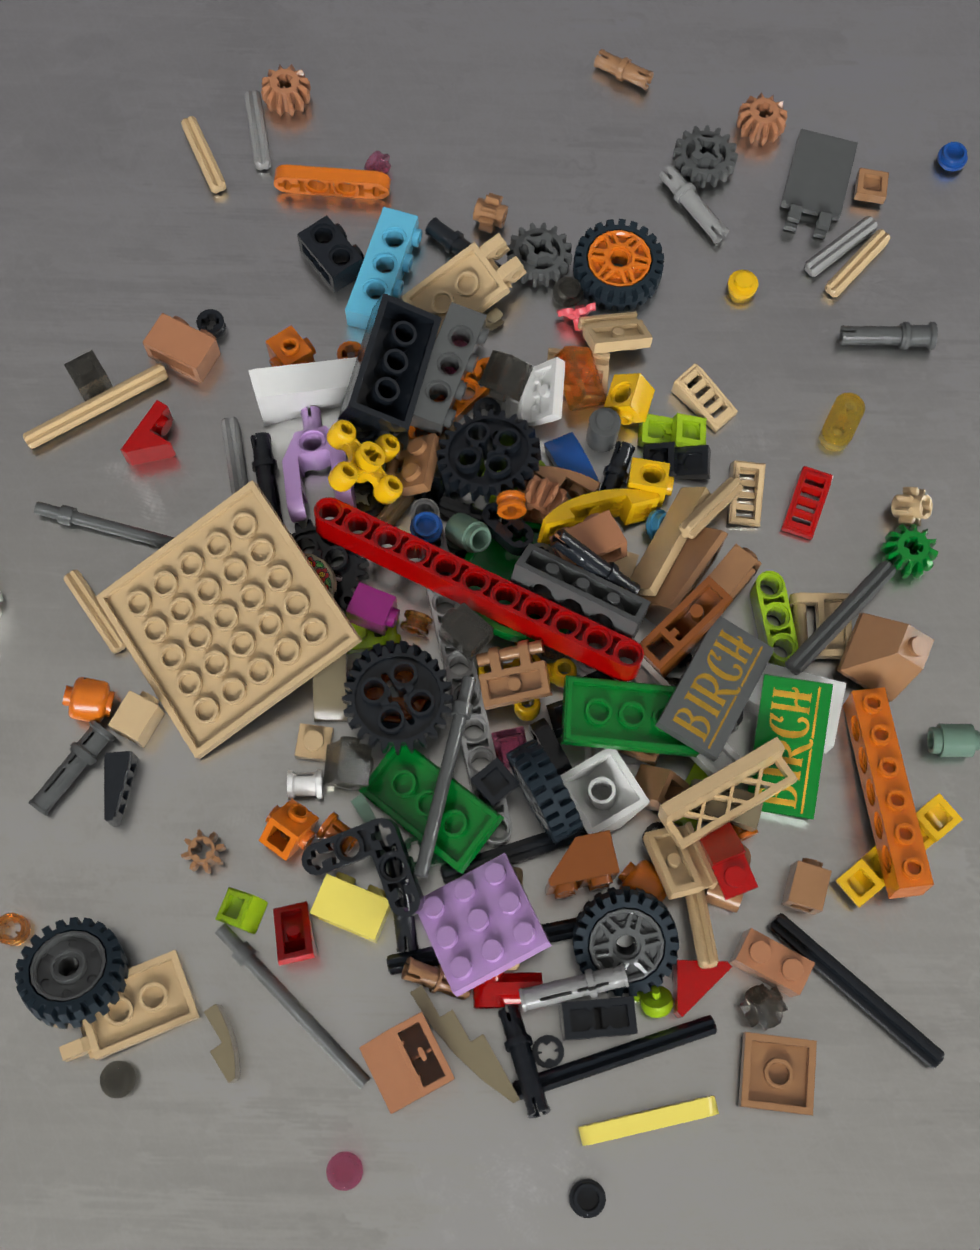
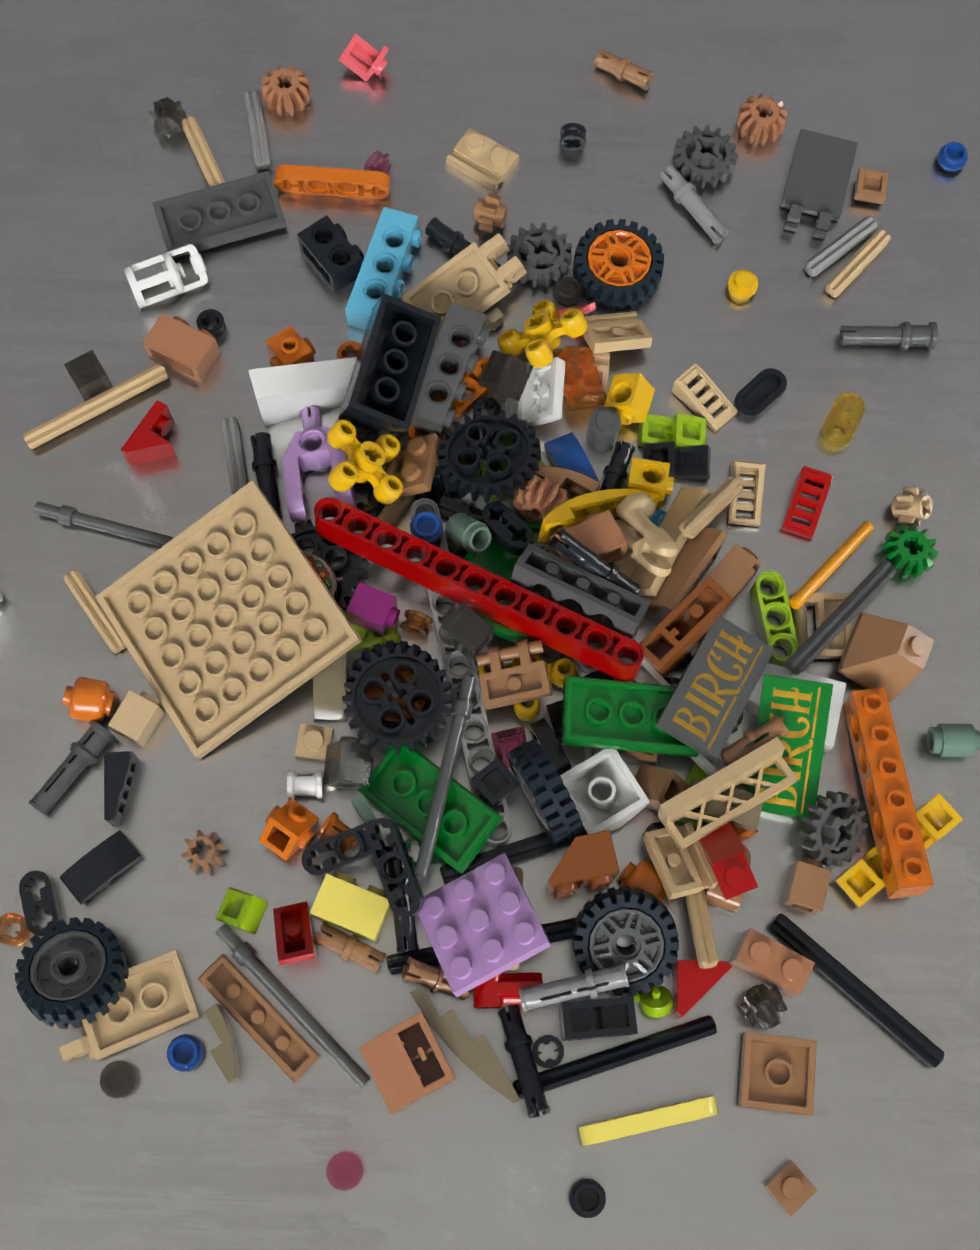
orange bush [496,490,527,519] -> none
none -> black beam [19,870,62,937]
none -> black slope [60,830,141,905]
none -> white piece [123,244,208,309]
none -> clear smoke gear [148,97,187,137]
none -> dark grey plate [153,171,287,259]
none -> blue plate [167,1034,204,1072]
none -> medium nougat tile [197,954,321,1083]
none -> medium nougat pin [314,921,387,974]
none -> coral bracket [338,33,389,82]
none -> tan plate [446,127,519,192]
none -> yellow gear [498,299,588,368]
none -> black bush [560,123,587,152]
none -> tan piece [615,492,679,577]
none -> medium nougat pin [720,715,789,766]
none -> black tile [733,368,787,420]
none -> medium nougat plate [764,1160,818,1216]
none -> light orange bar [789,521,874,610]
none -> dark grey gear [799,791,868,867]

